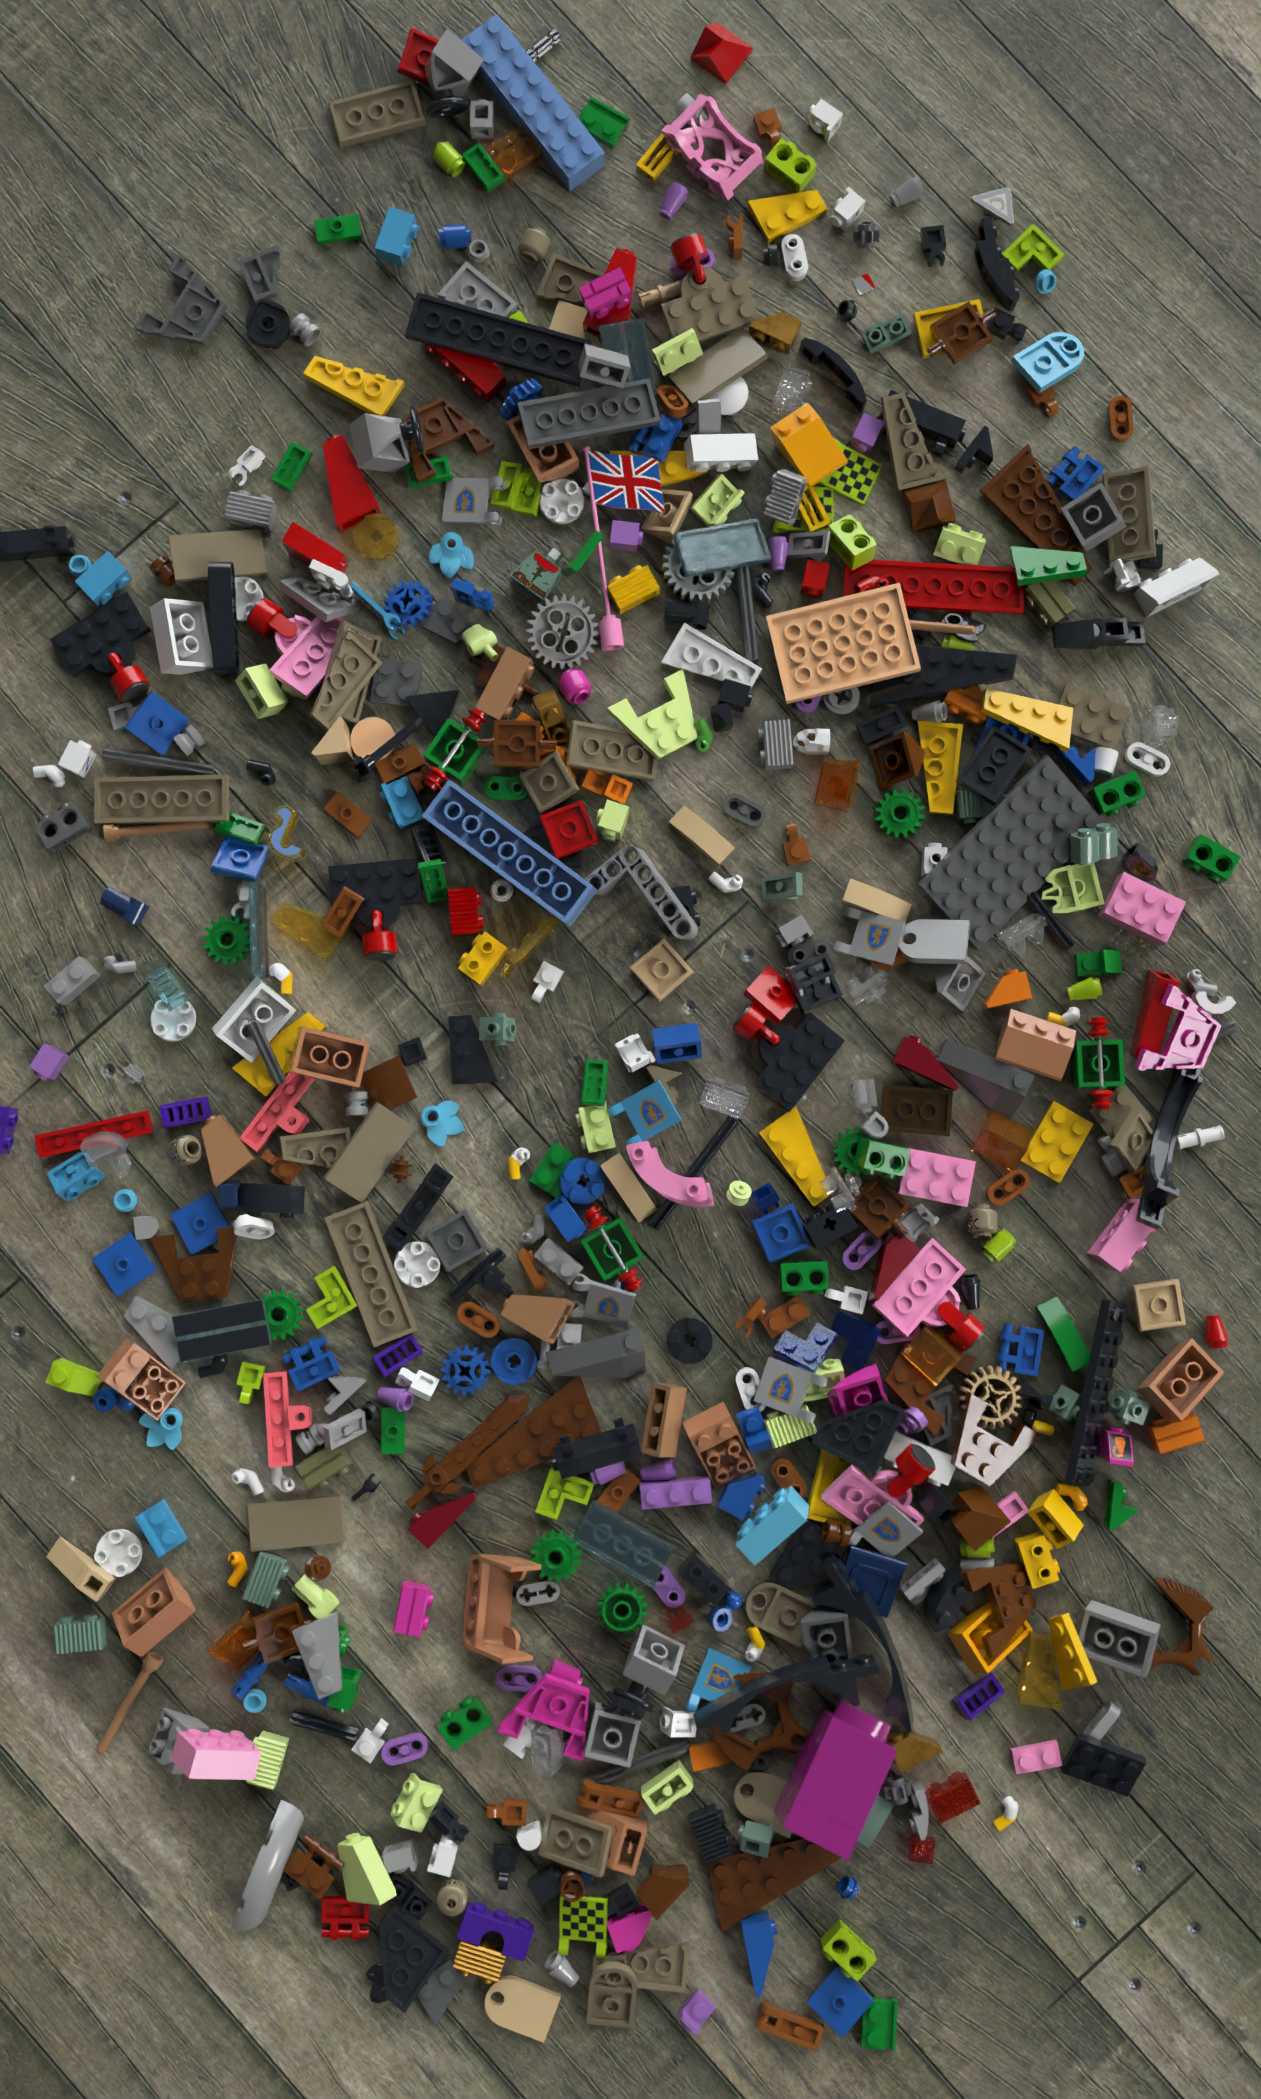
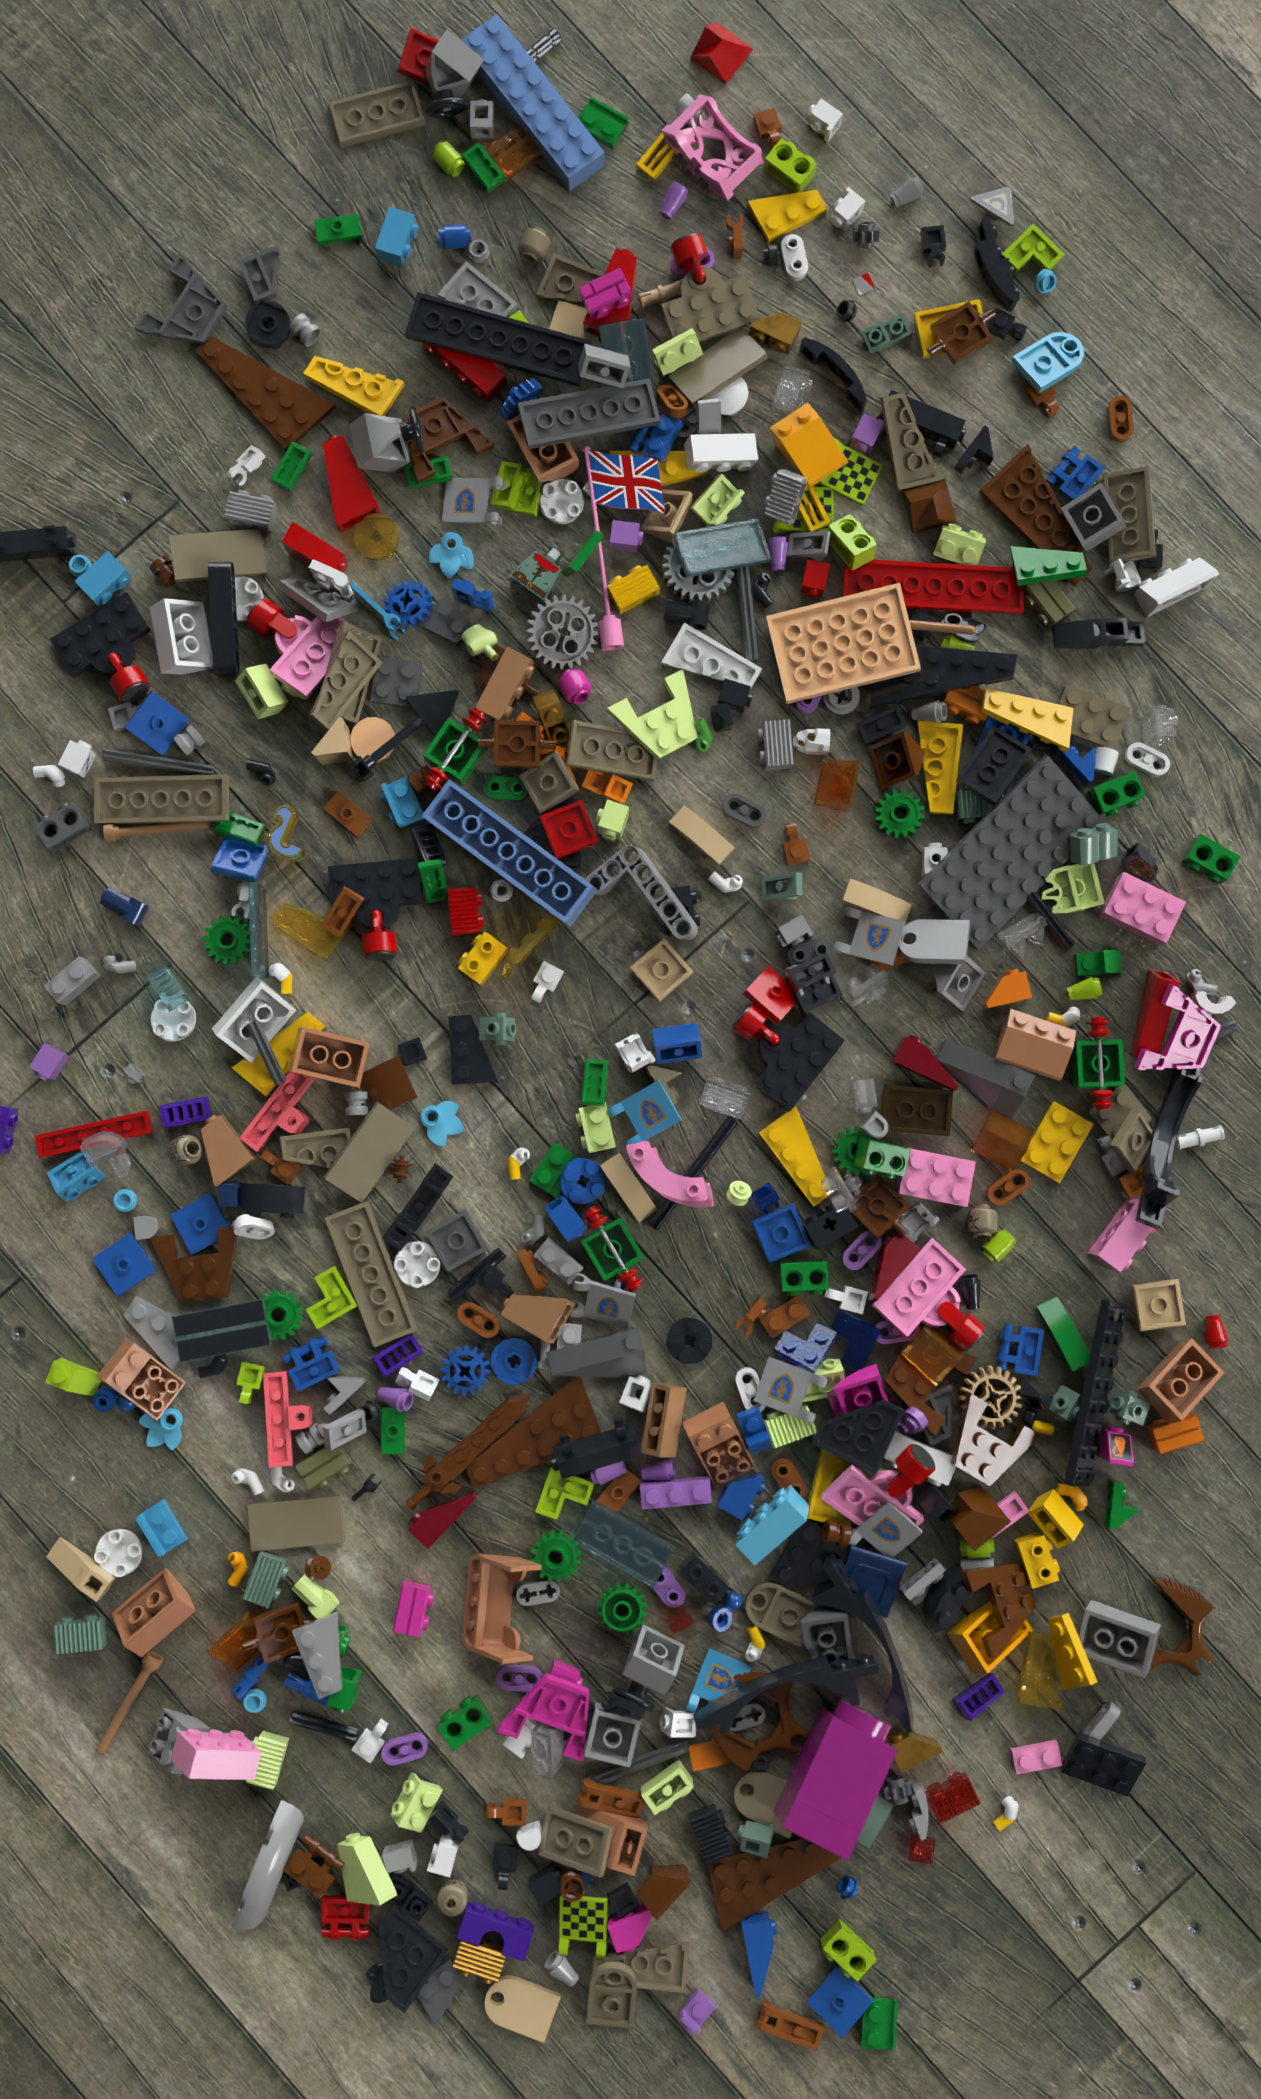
dark orange plate [376,743,426,784] -> none
red arm [853,576,889,593] -> none
none -> reddish brown wing [196,336,336,451]
none -> white brick [619,1375,652,1414]

